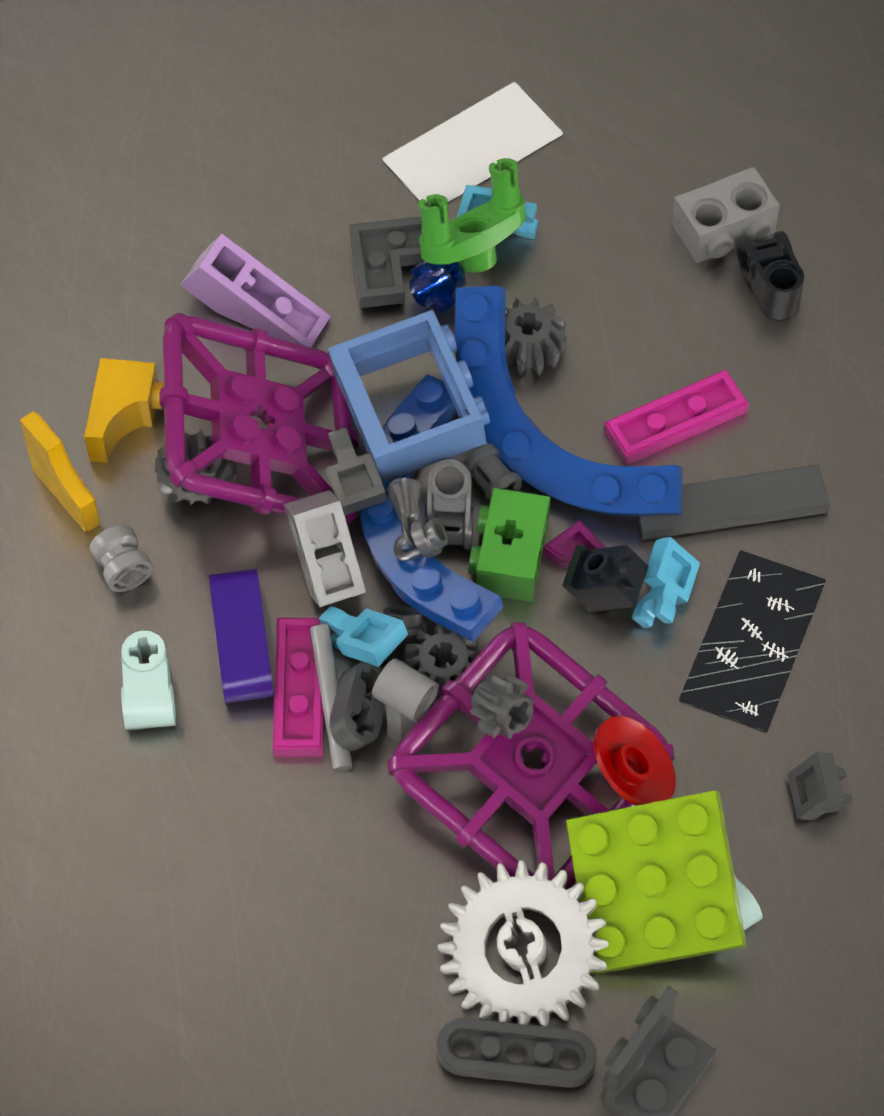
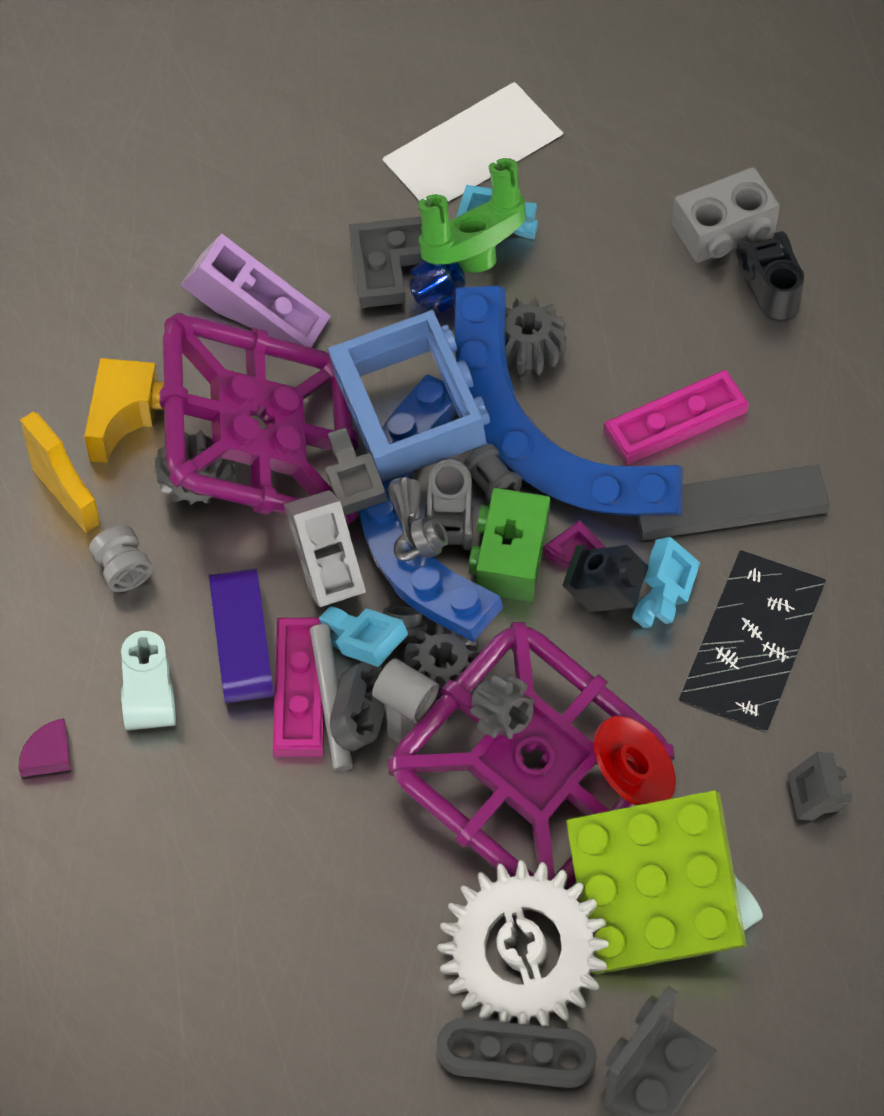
none -> magenta tile [19,718,71,777]

